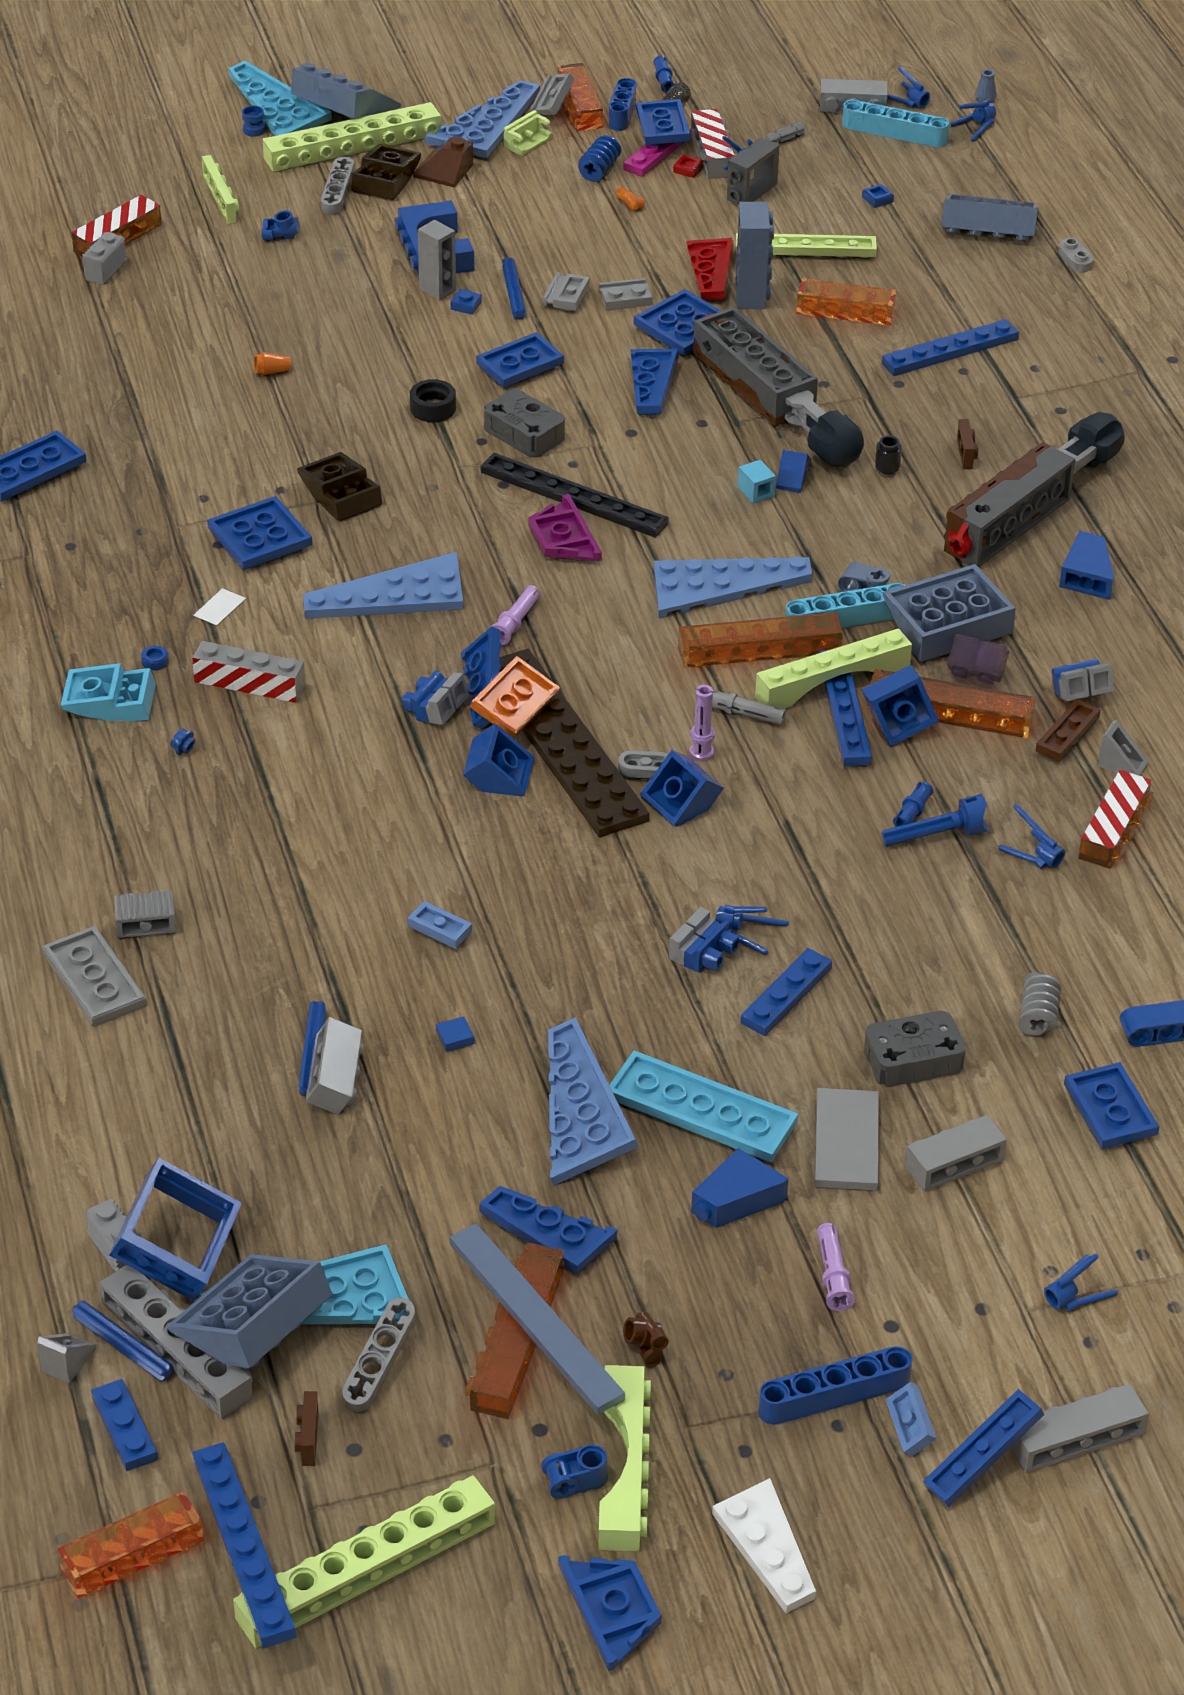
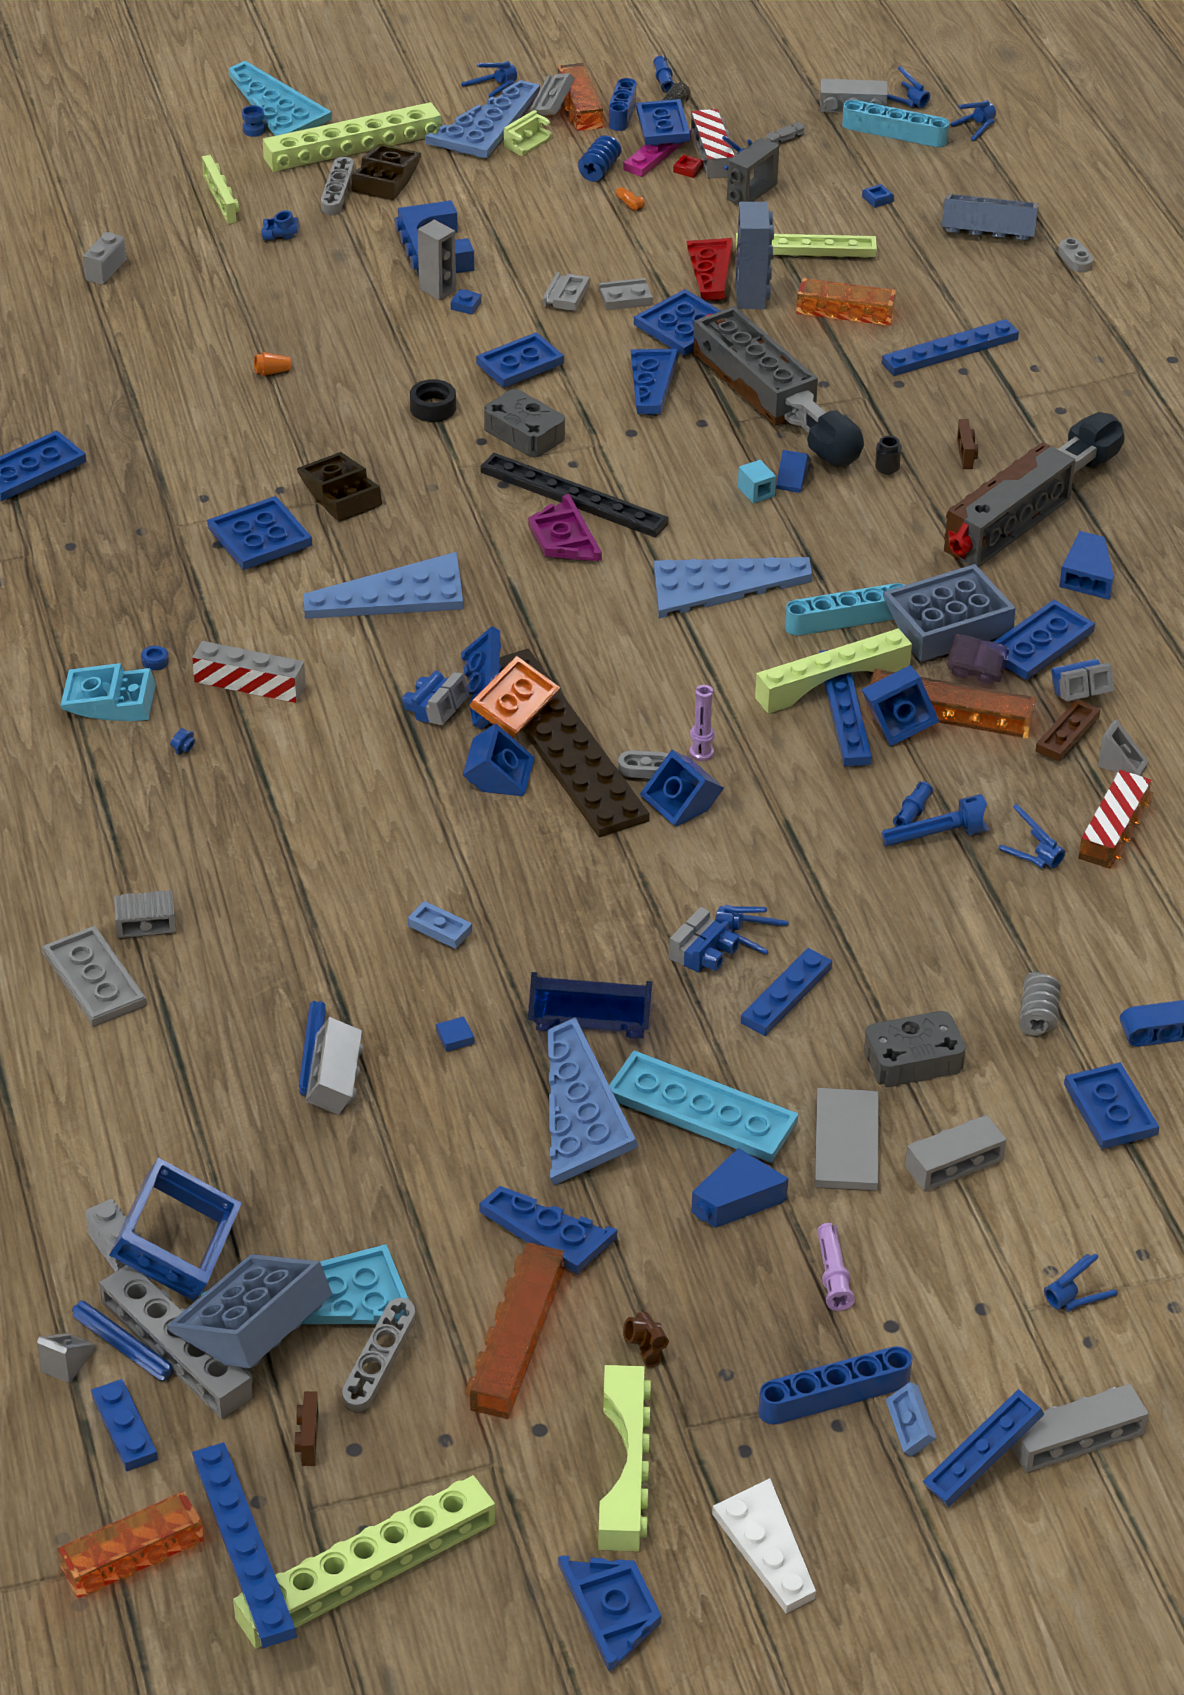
brick [71,195,162,257] -> none
white sticker [193,588,246,625] -> none
sand blue slope [291,63,401,119] -> none
reddish brown slope [413,137,473,187] -> none
sand blue tile [450,1223,625,1415] -> none
lavender pin [492,585,541,645] -> none
blue axle [502,258,526,319] -> none
blue piece [541,1444,608,1499] -> none
clear orange brick [678,612,843,668] -> none
light grey pin [712,690,786,726] -> none
sand blue piece [838,562,890,592] -> none
sand blue cone [975,69,997,103] -> none
none -> blue plant [461,61,517,97]
none -> clear blue windscreen [527,972,655,1039]
none -> blue plate [985,600,1095,680]

